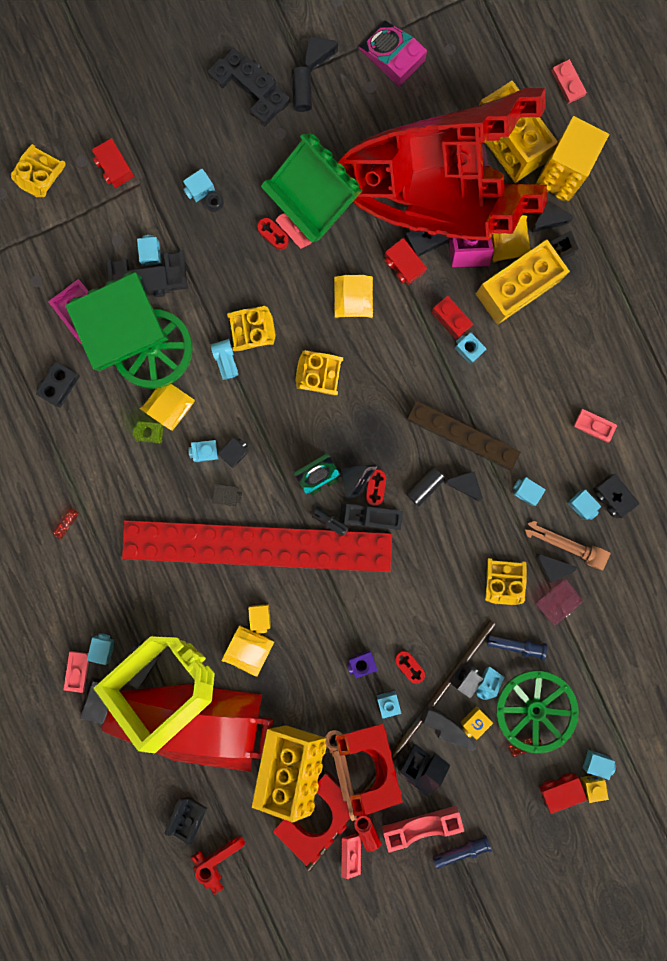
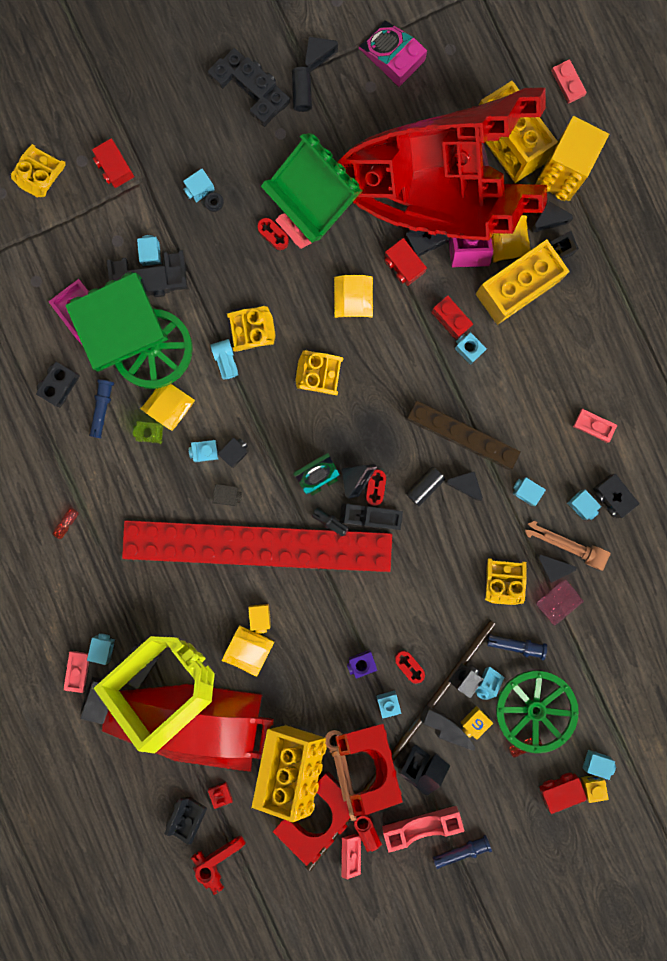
none -> dark blue pin [89,379,115,438]
none -> red tile [208,782,233,809]

